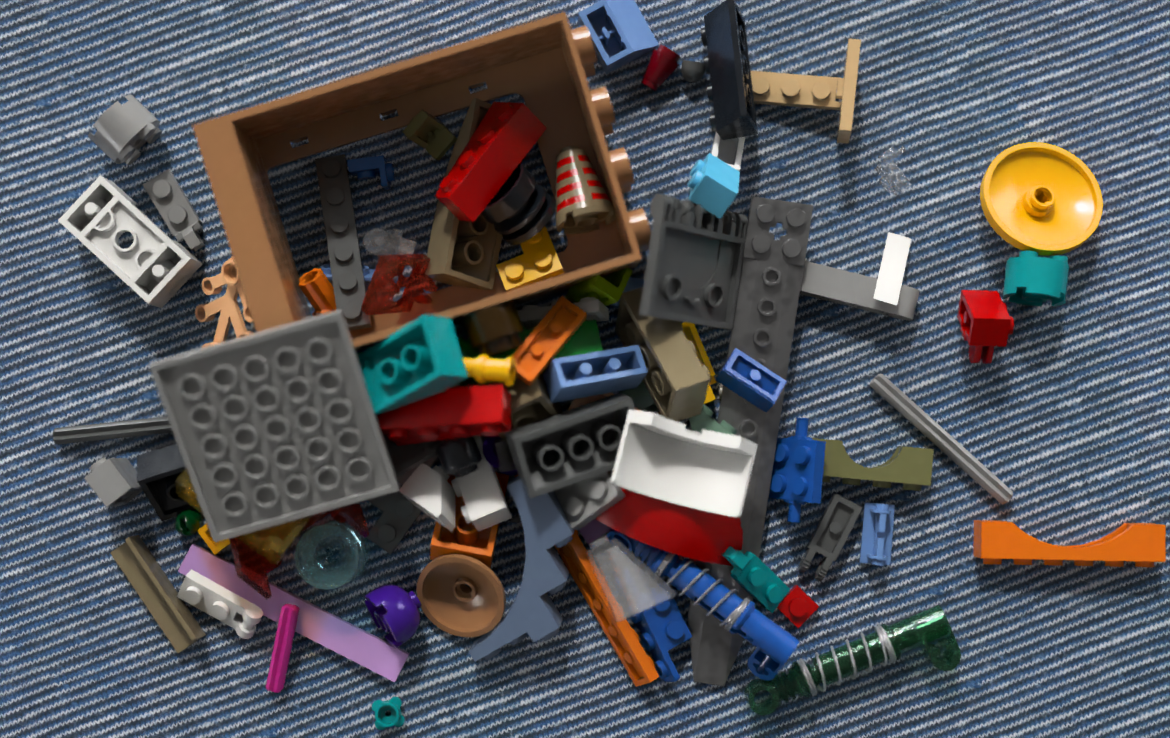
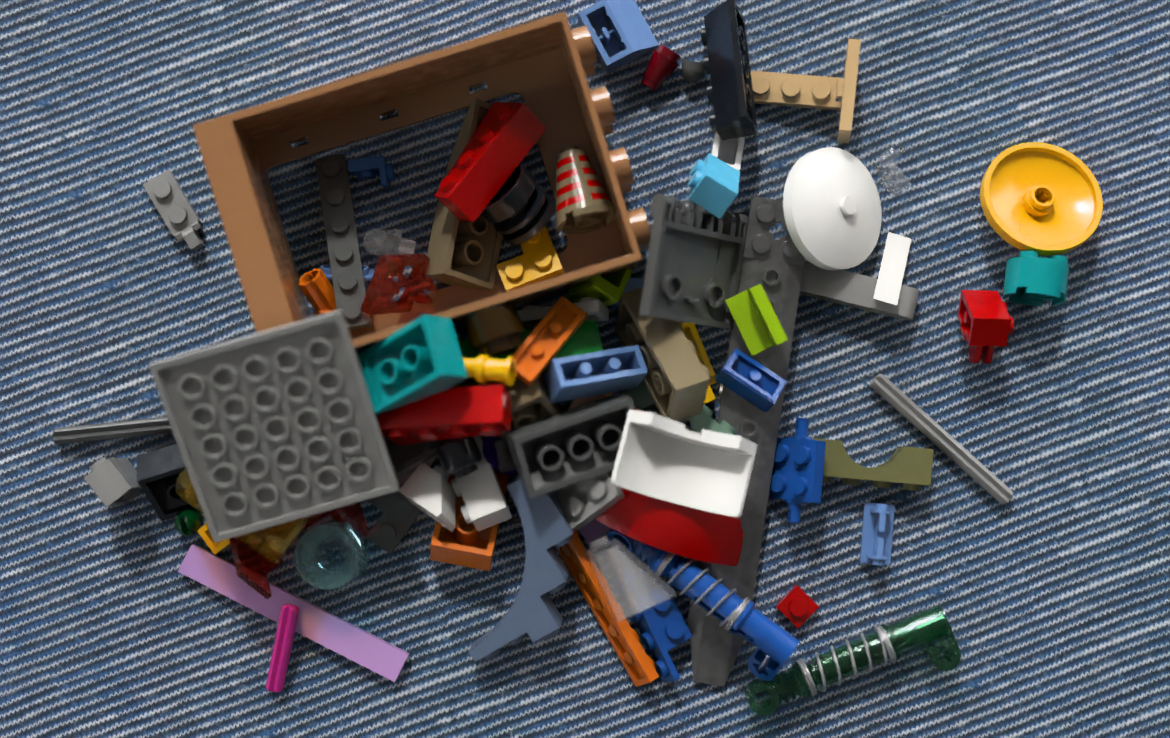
white plate [58,175,202,308] -> none
light grey brick [88,94,162,165] -> none
dark tan panel [110,535,206,654] -> none
white plate [177,569,263,639] -> none
light nougat plant [195,257,254,348] -> none
dark purple cylinder [364,584,422,648] -> none
teal plate [372,696,405,730] -> none
olive bracket [403,109,457,160] -> none
medium nougat dish [416,554,506,637] -> none
teal hinge [722,546,790,613] -> none
dark grey hinge [798,493,863,582] -> none
orange arch [973,520,1166,567] -> none
none -> lime panel [724,283,788,356]
none -> white dish [783,147,882,271]

